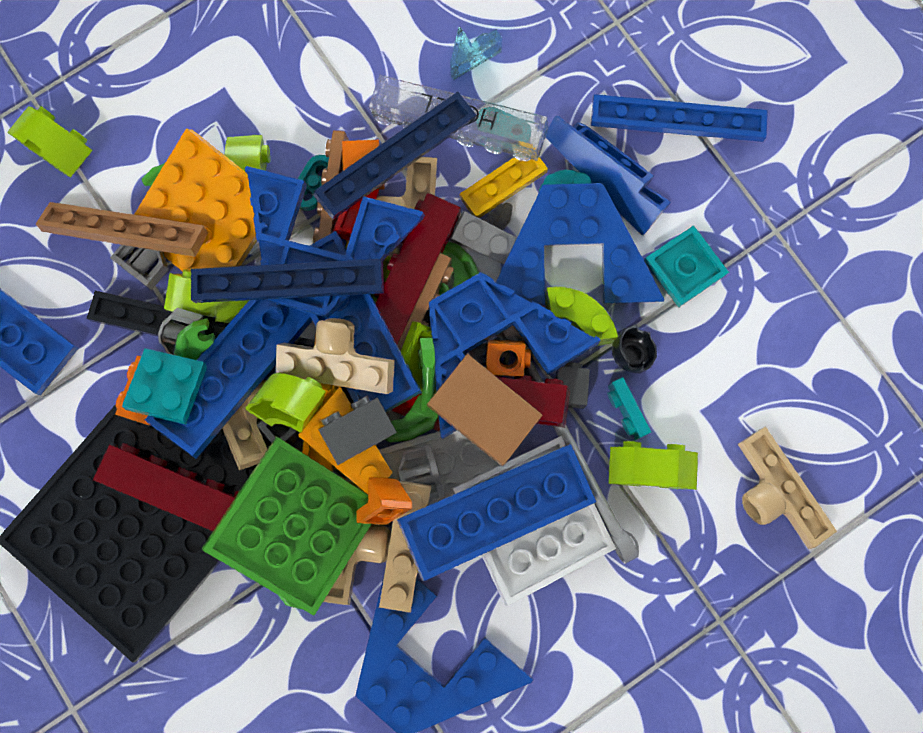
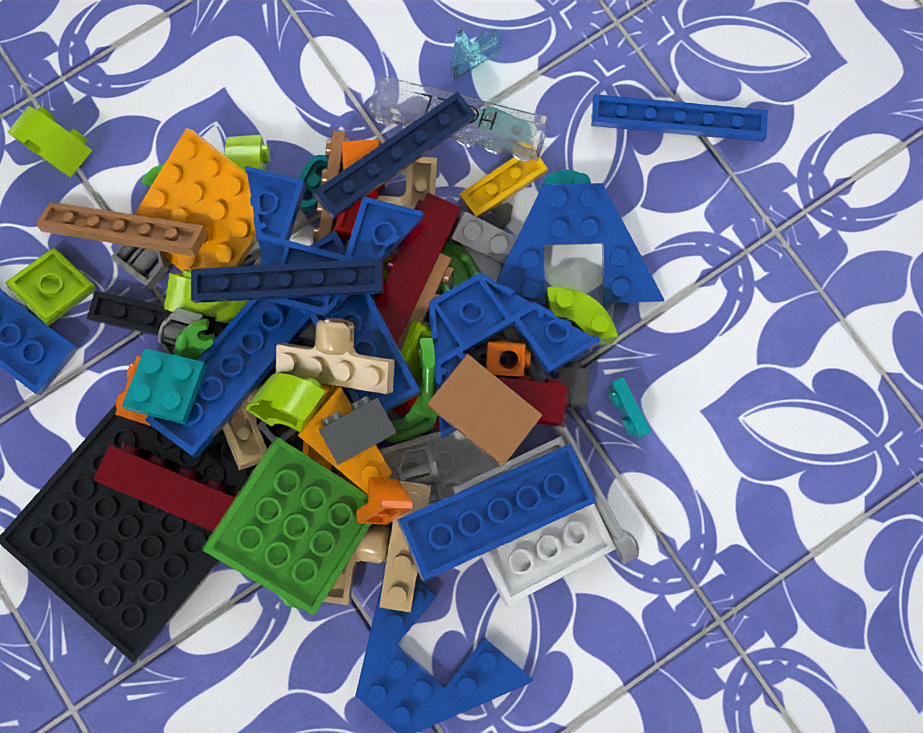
blue wedge [545,115,671,235] -> none
lime brick [608,441,698,490] -> none
black hair [612,325,657,374] -> none
teal plate [644,225,729,308] -> none
tan plate [738,426,837,549] -> none
none -> lime tile [5,247,96,326]

